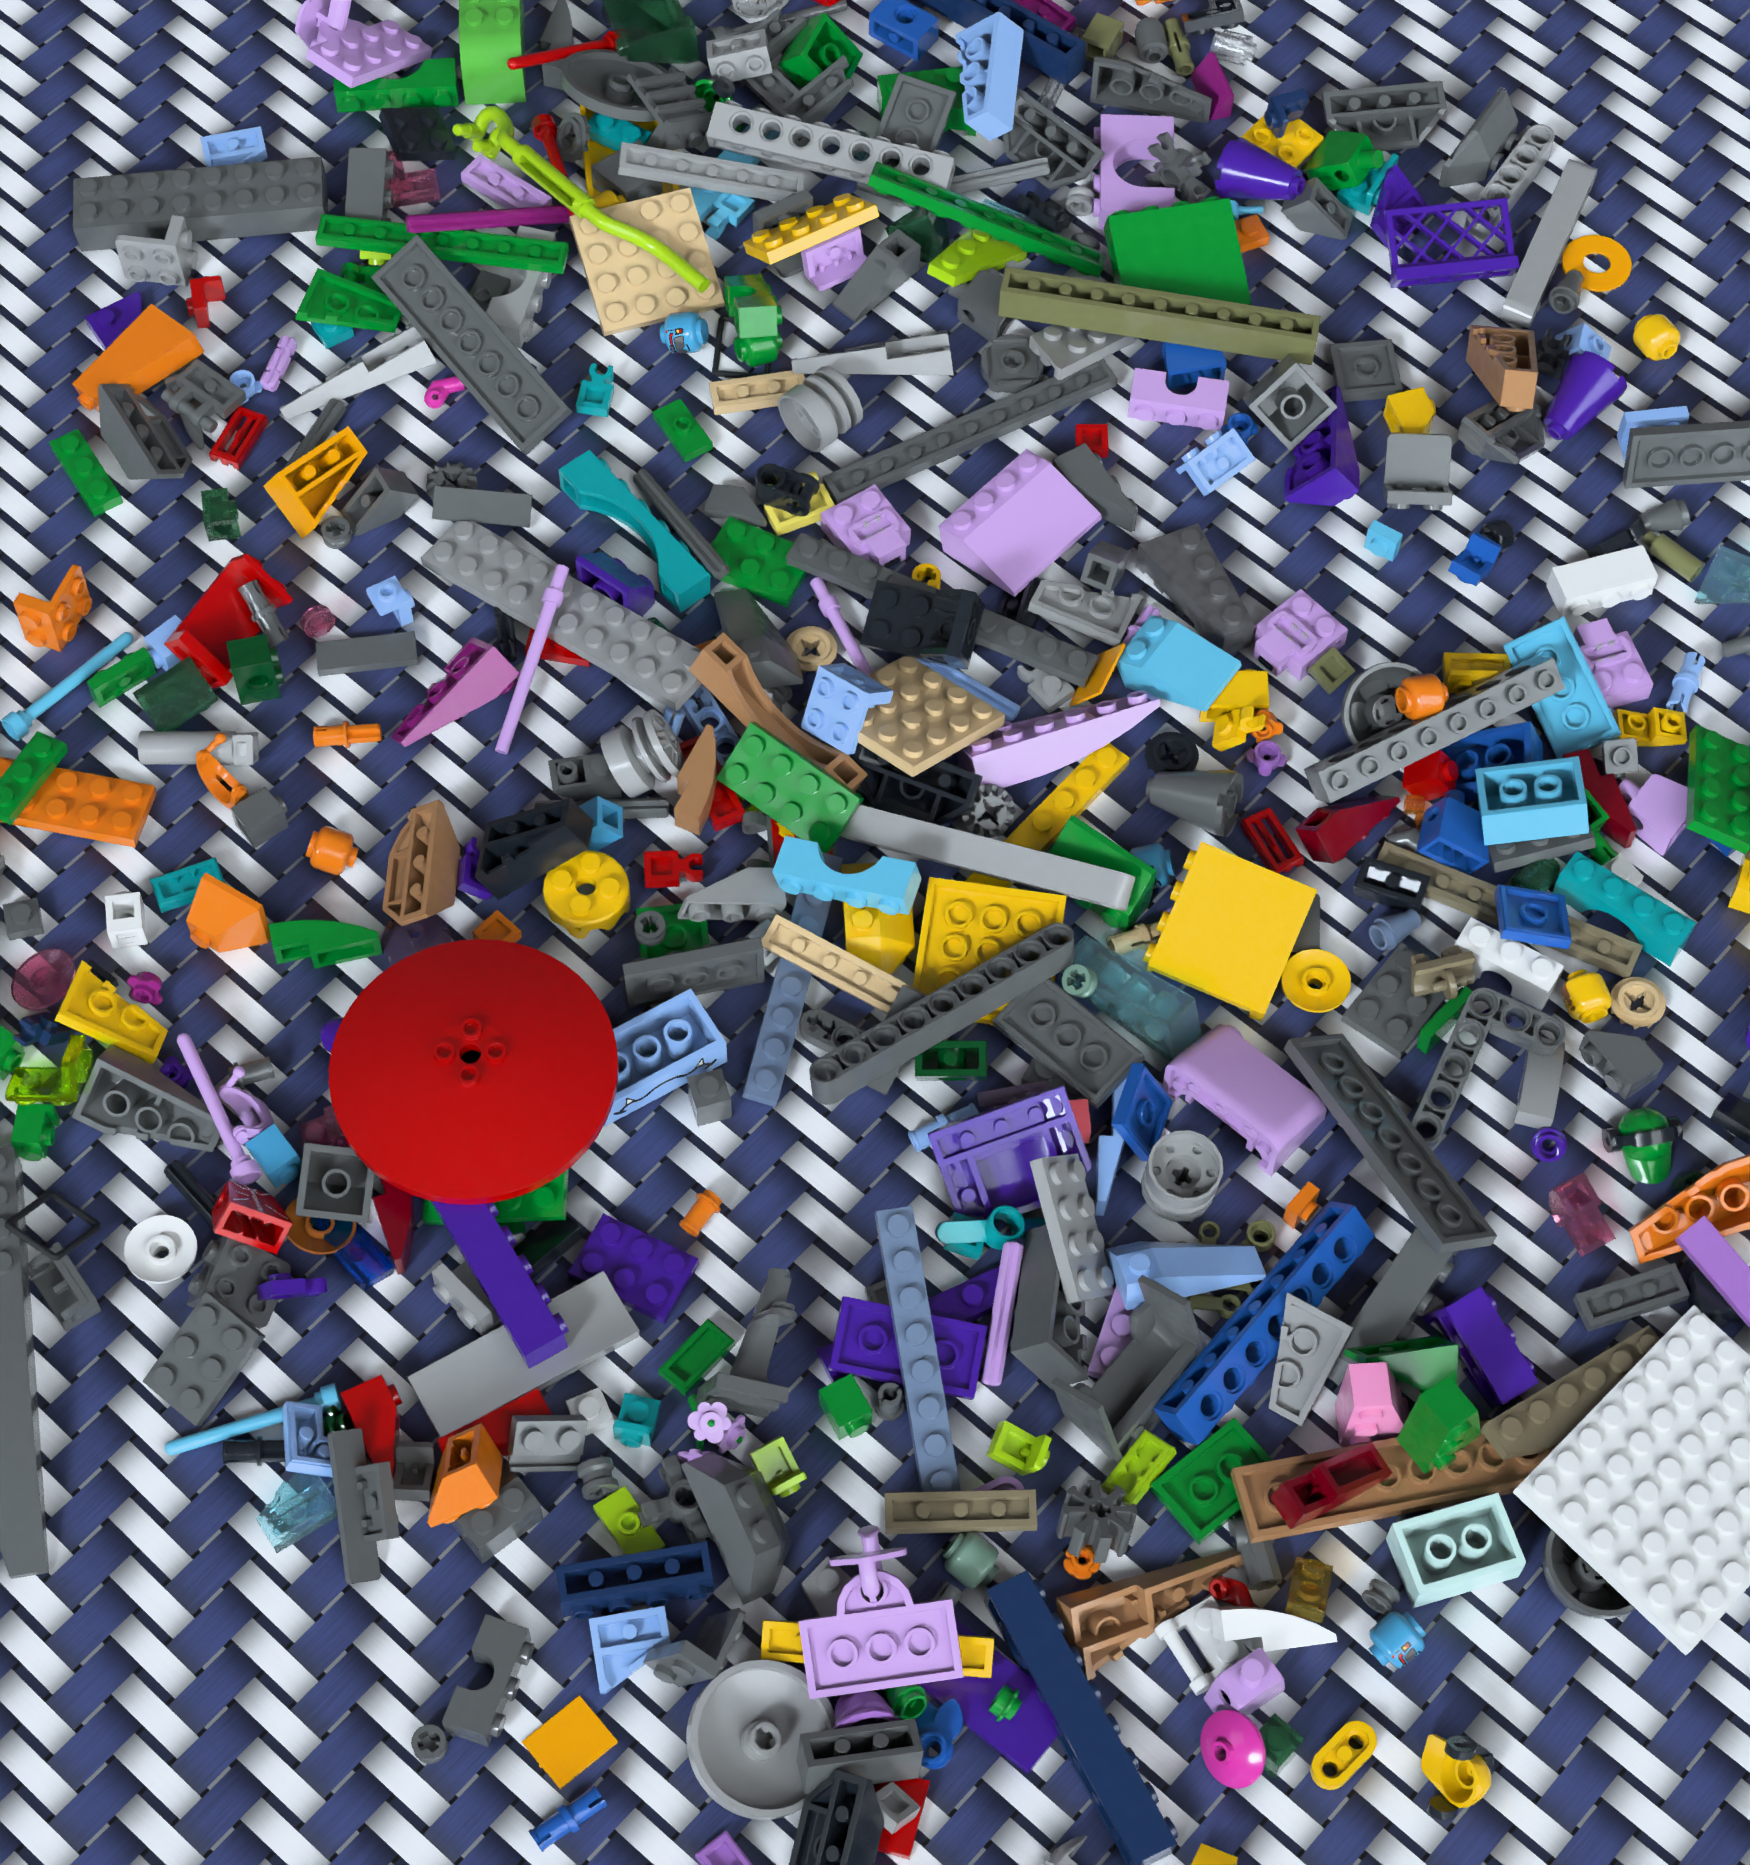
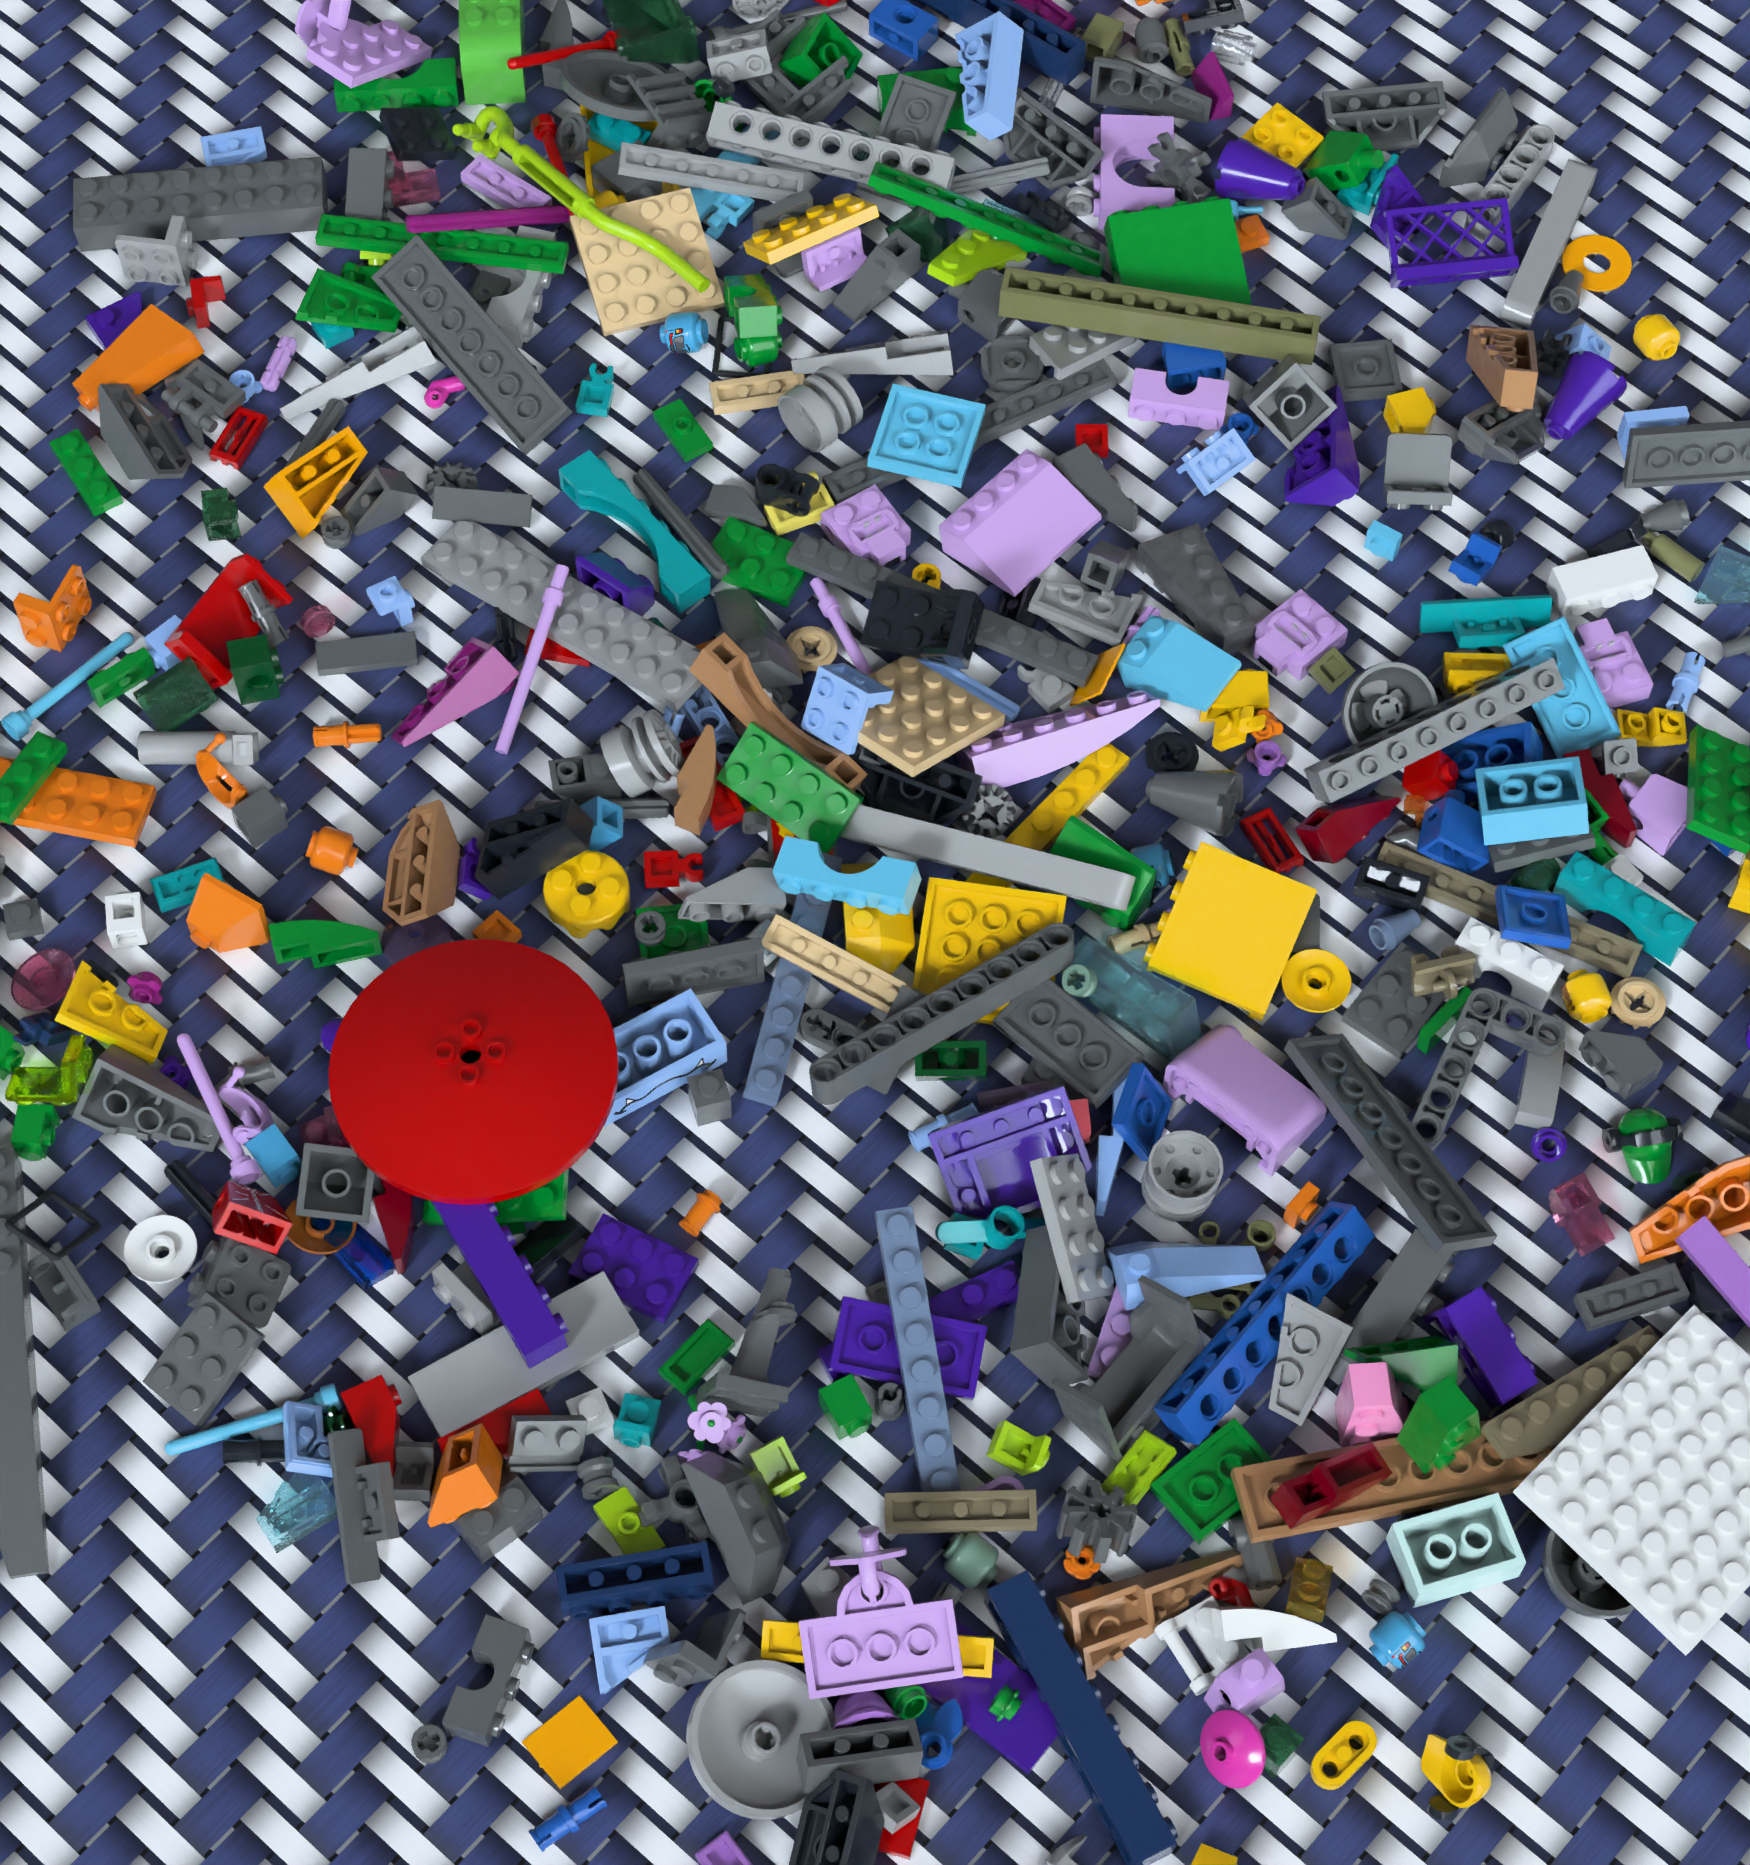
dark purple plate [257,1273,328,1301] -> none
lavender axle [981,1242,1024,1386] -> none
dark blue bracket [1264,88,1309,139] -> none
orange head [1395,673,1449,720] -> none
none -> medium azure plate [867,384,986,488]
none -> teal bracket [1419,595,1552,650]

